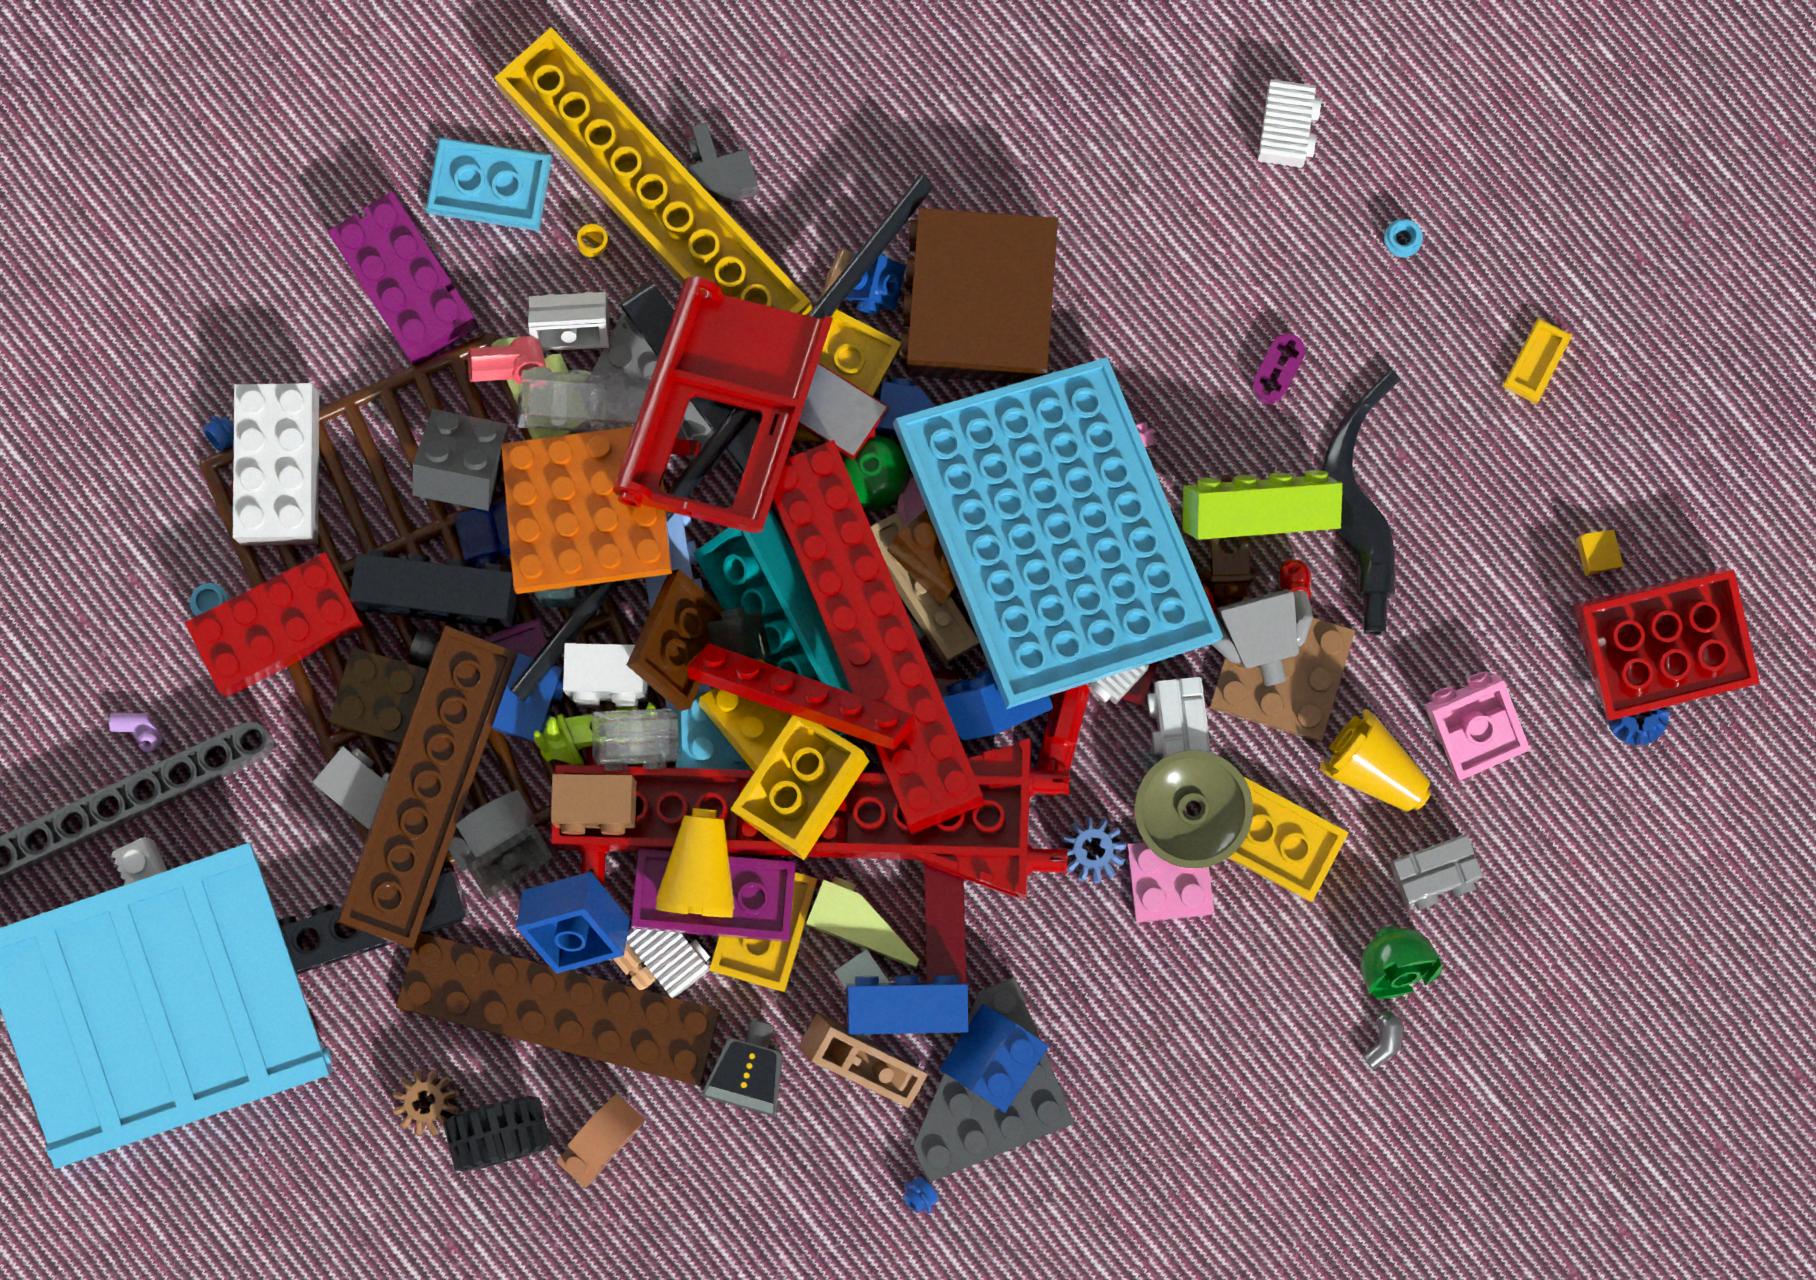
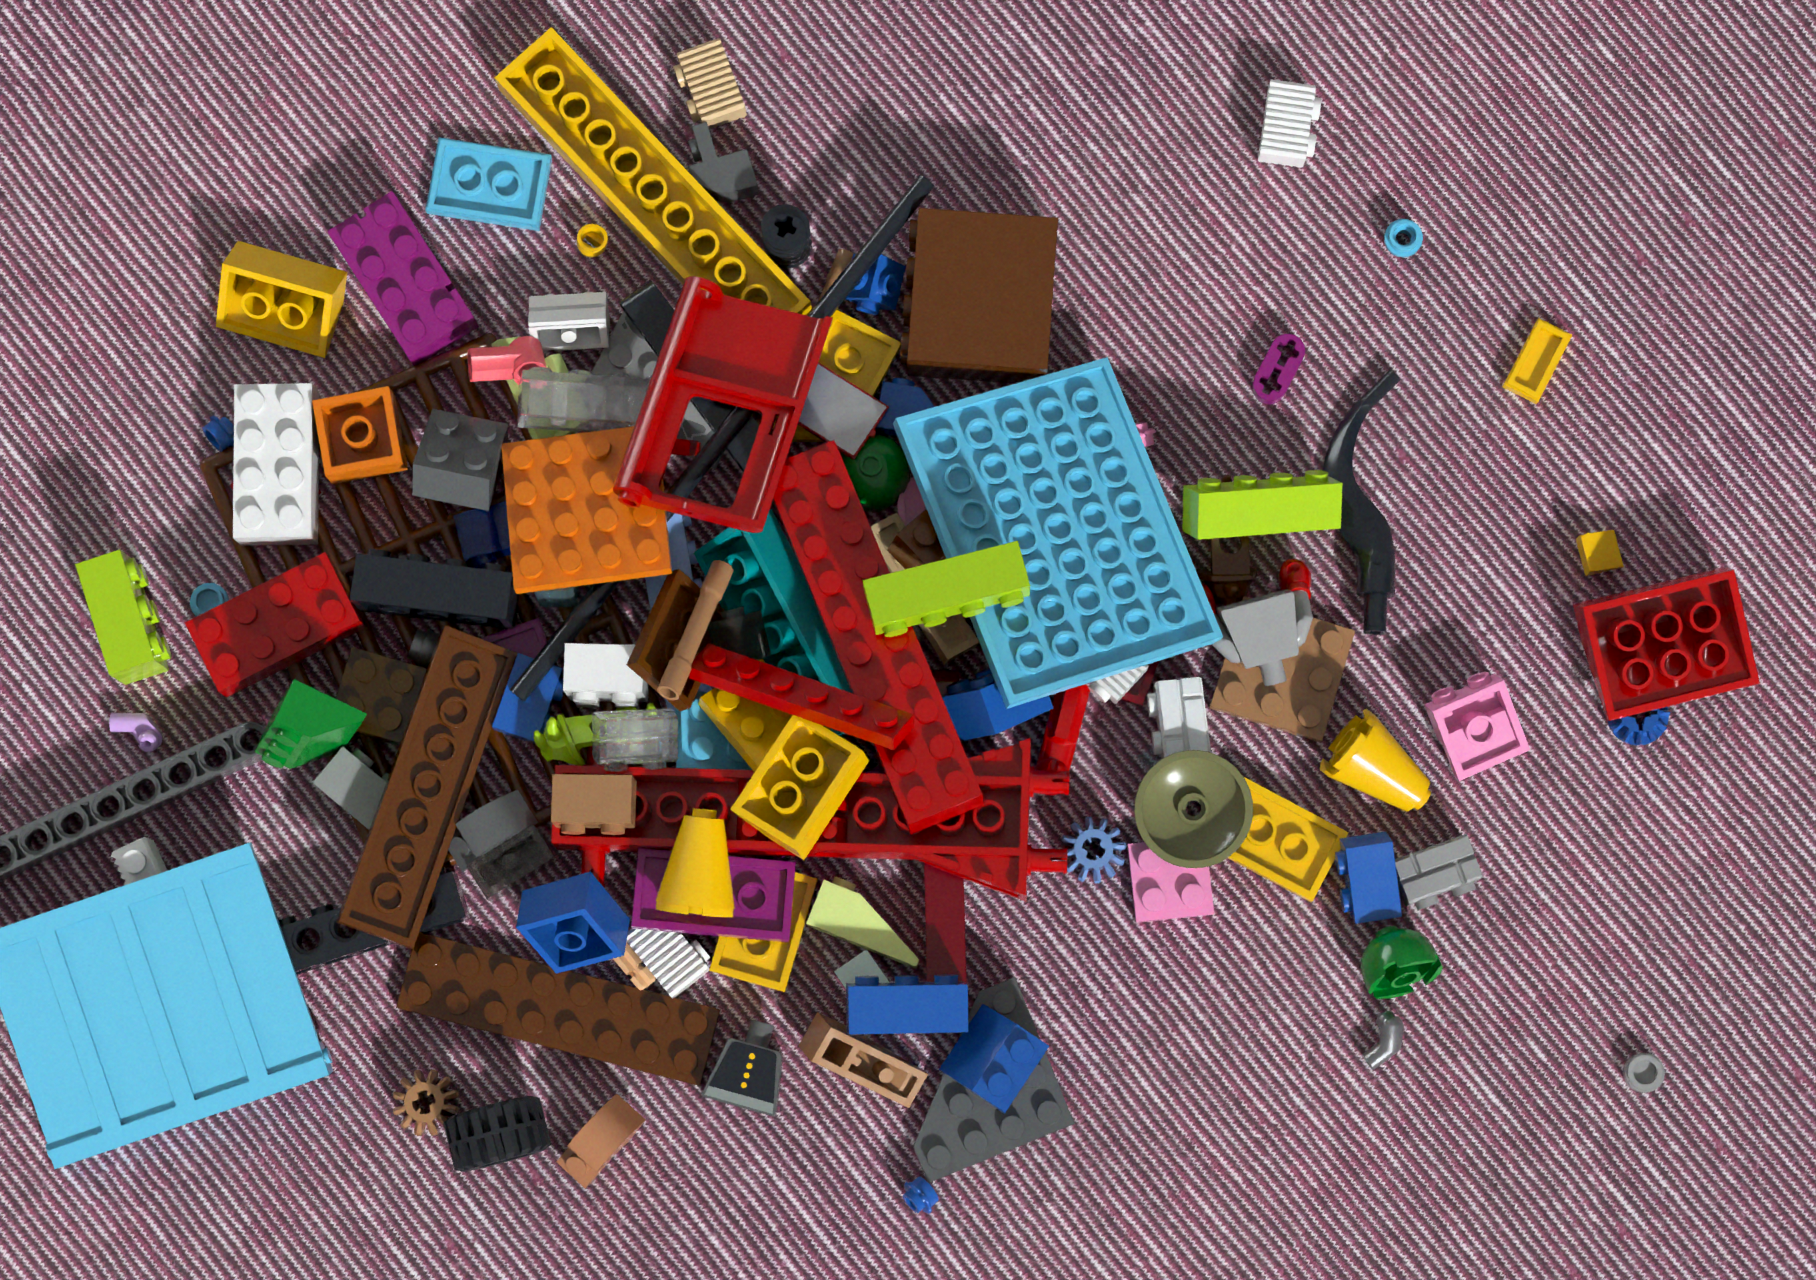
none -> lime brick [75,549,172,685]
none -> yellow slope [216,241,347,358]
none -> green slope [255,679,367,769]
none -> orange brick [312,386,408,484]
none -> medium nougat piece [657,560,734,700]
none -> tan brick [673,38,747,129]
none -> black piece [761,204,812,269]
none -> lime brick [862,541,1030,637]
none -> blue brick [1335,831,1402,924]
none -> light grey tile [1623,1053,1665,1093]

